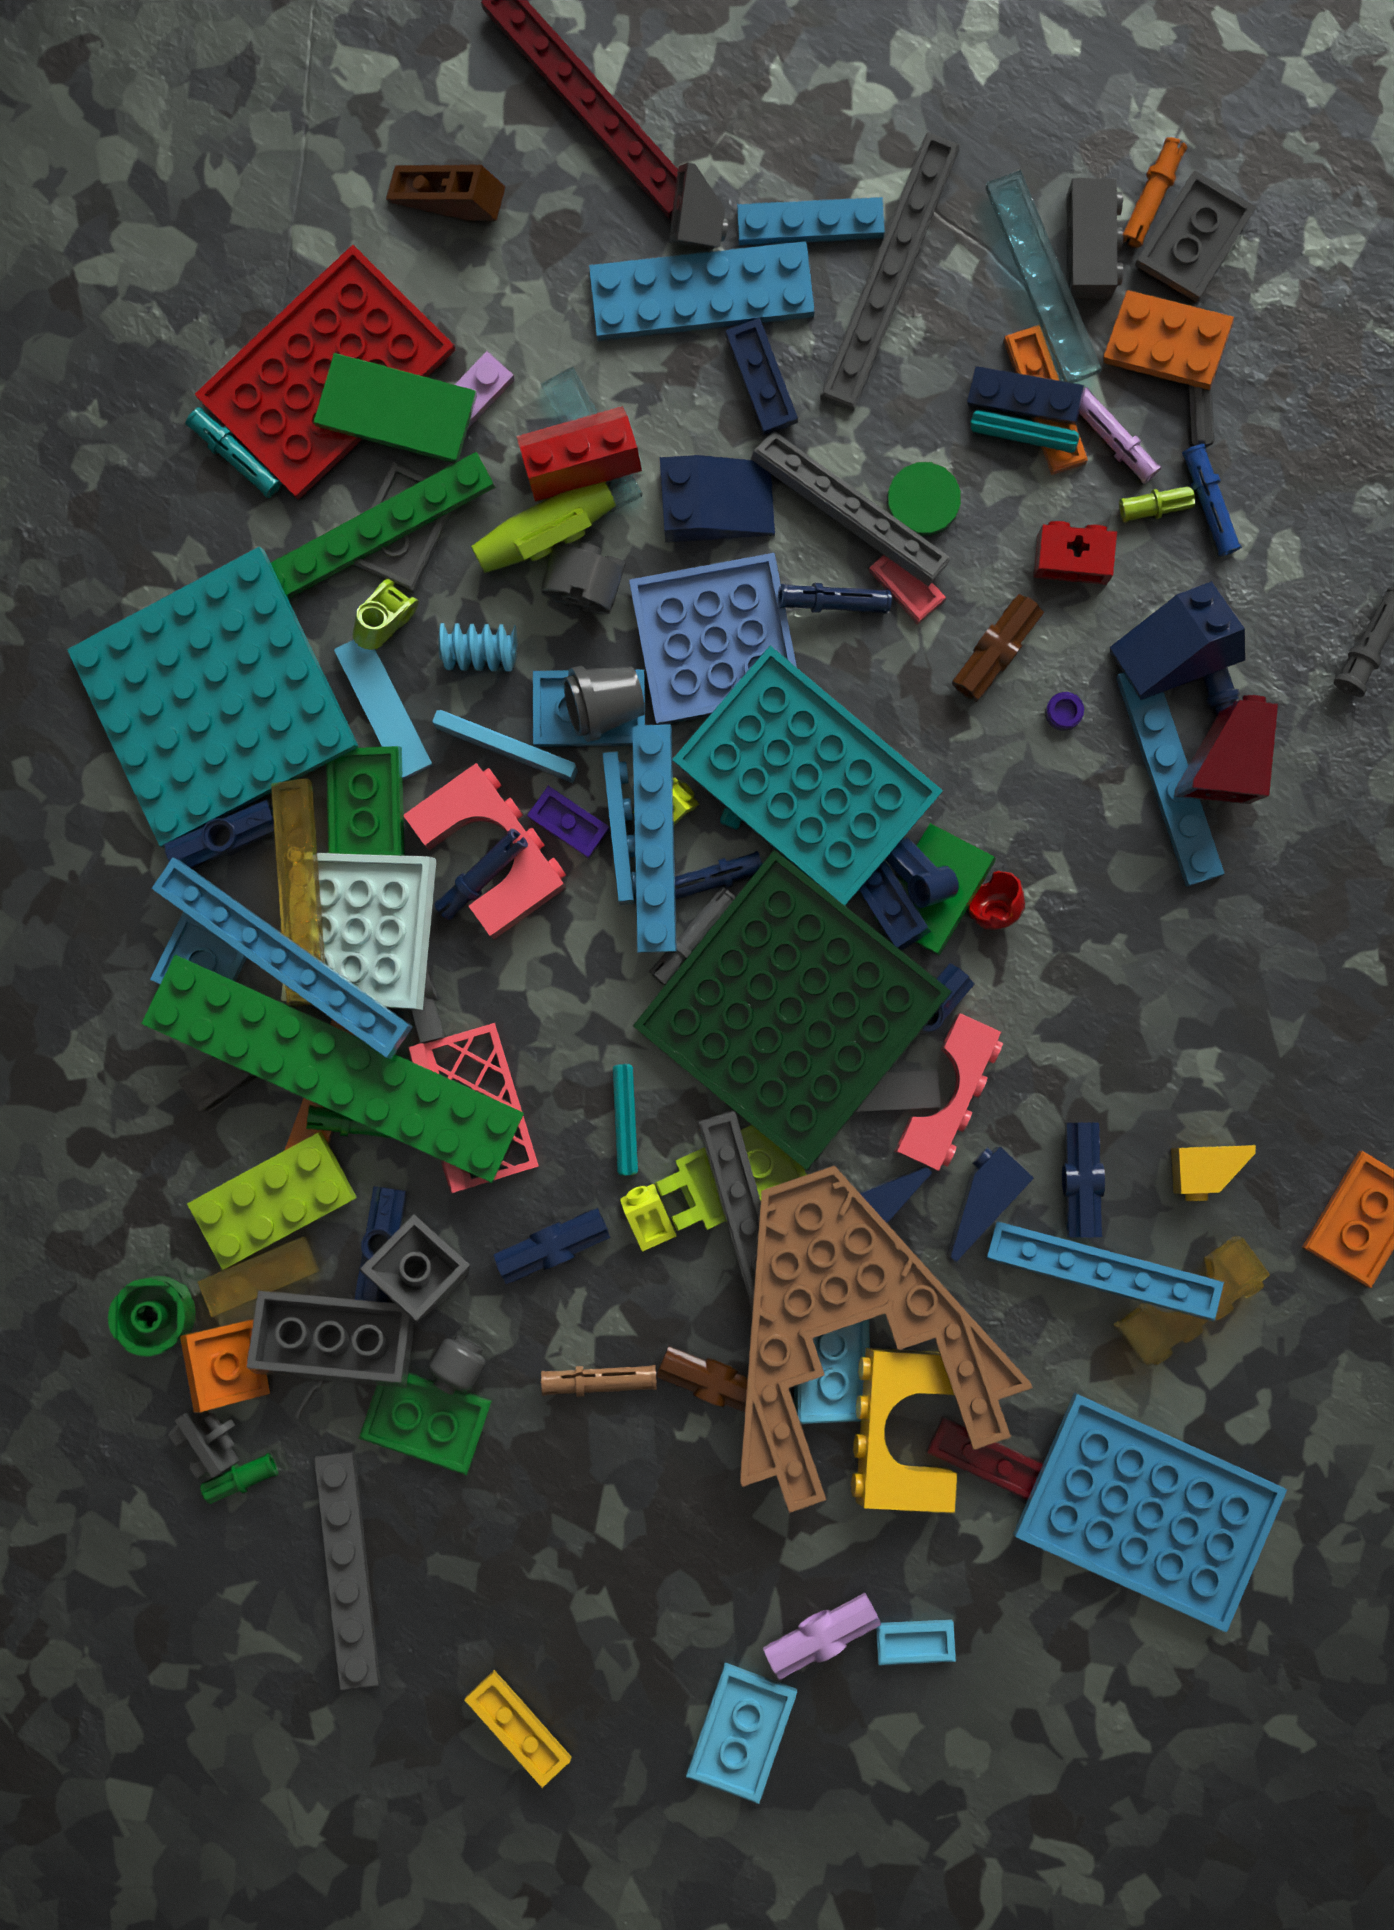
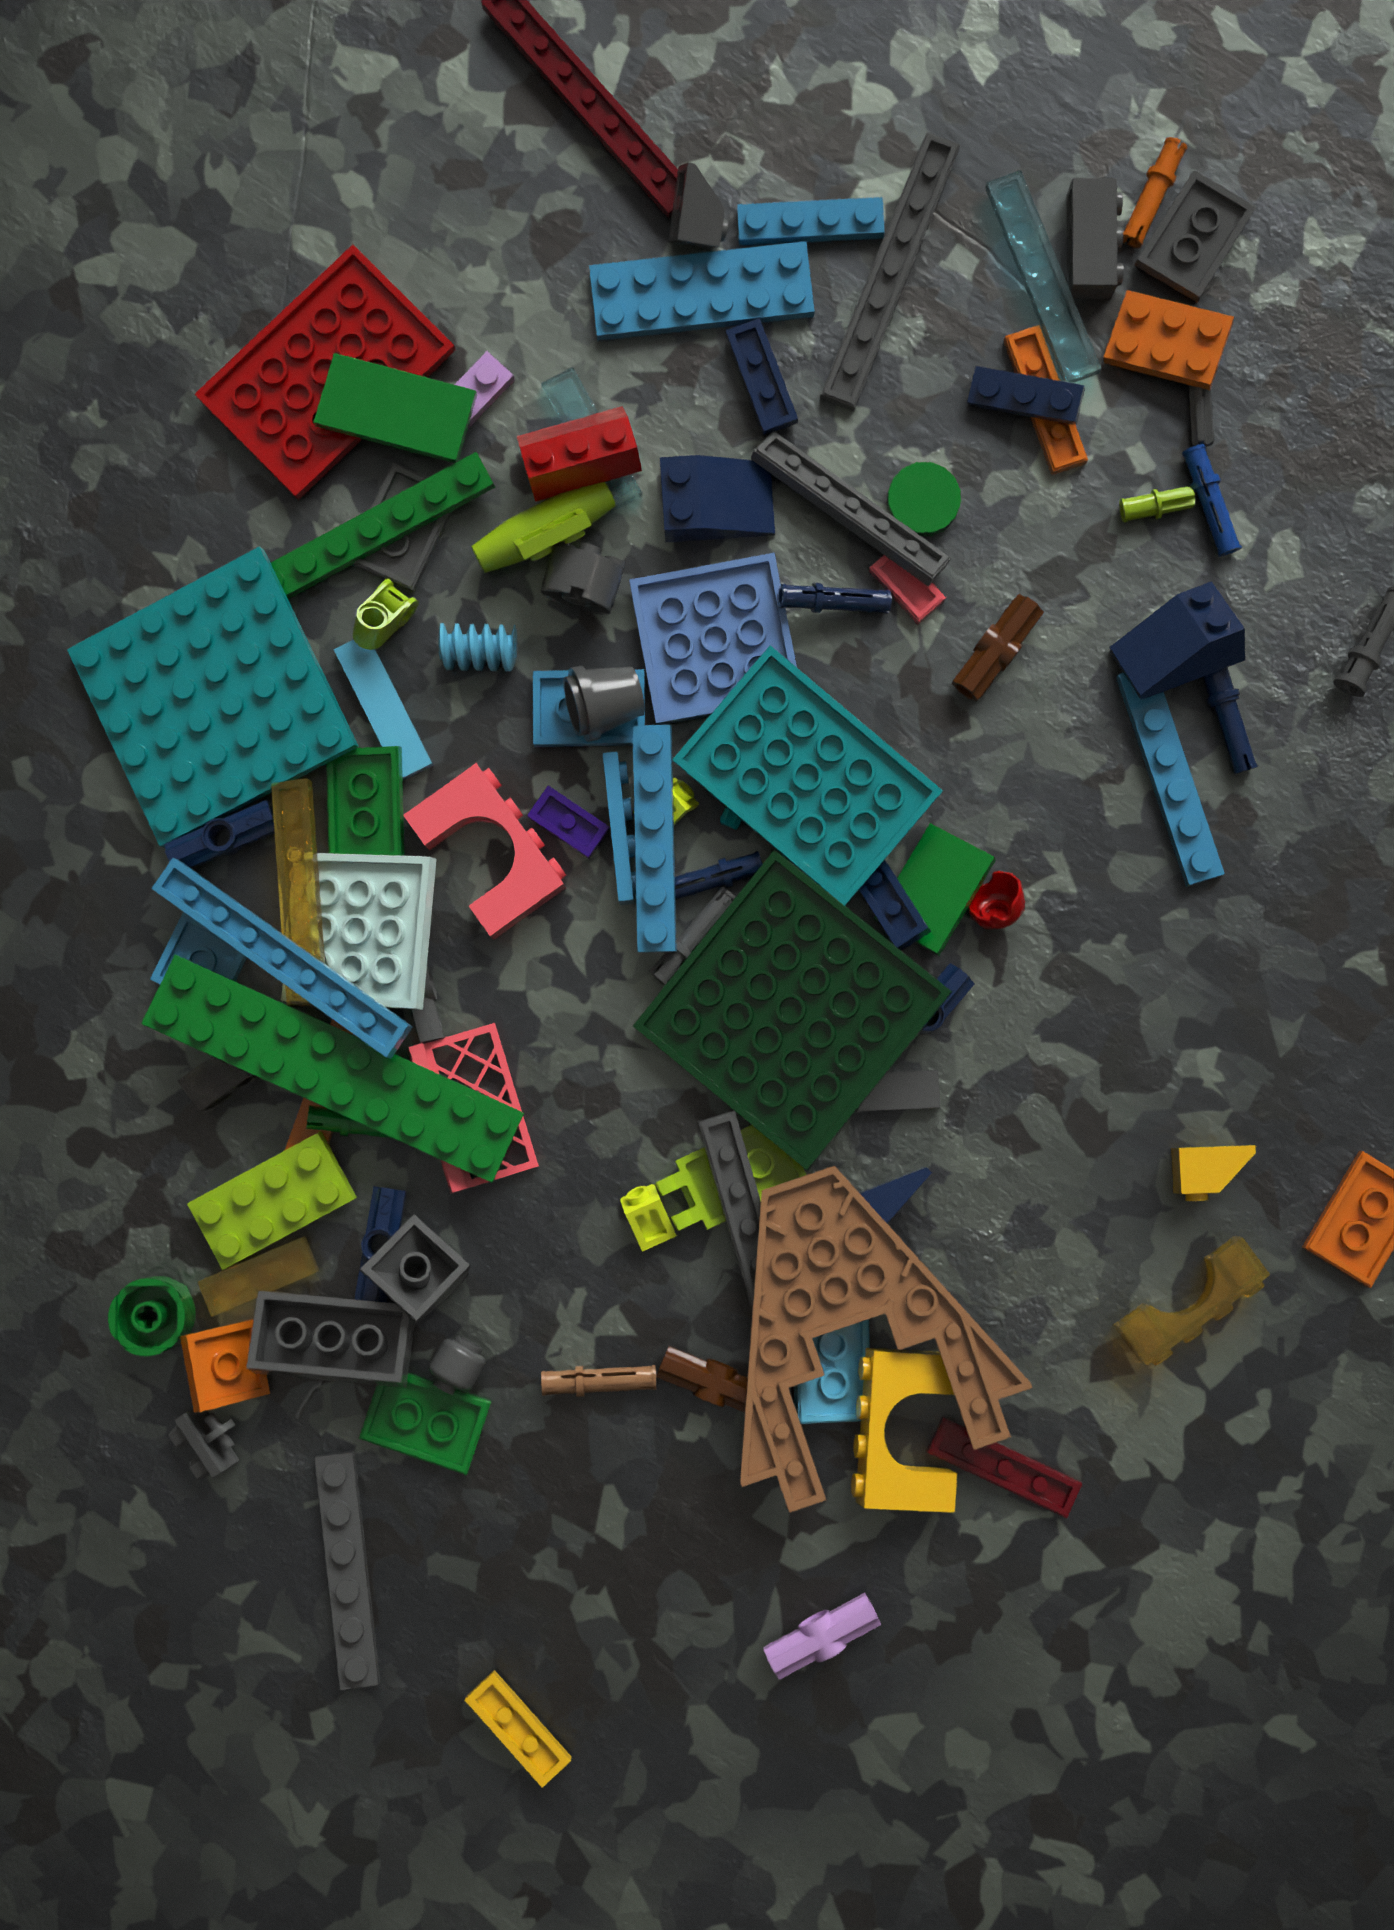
teal pin [185,407,282,498] -> none
green axle [200,1453,278,1504] -> none
reddish brown slope [386,165,506,221] -> none
medium azure tile [432,710,578,783] -> none
dark blue pin [434,829,528,920] -> none
dark blue piece [493,1208,611,1284] -> none
teal axle [613,1064,638,1176] -> none
medium azure tile [686,1663,797,1804] -> none
medium azure tile [876,1620,956,1665] -> none
dark blue piece [885,837,959,908] -> none
coral arch [894,1013,1003,1171] -> none
dark blue slope [947,1146,1034,1262] -> none
teal axle [971,410,1079,453] -> none
dark azure plate [987,1221,1224,1322] -> none
dark azure plate [1013,1393,1287,1633] -> none
red brick [1033,521,1117,585] -> none
dark purple tile [1045,692,1084,731] -> none
dark blue piece [1062,1122,1105,1238] -> none
lavender pin [1079,387,1162,484] -> none
dark red slope [1174,695,1278,804] -> none

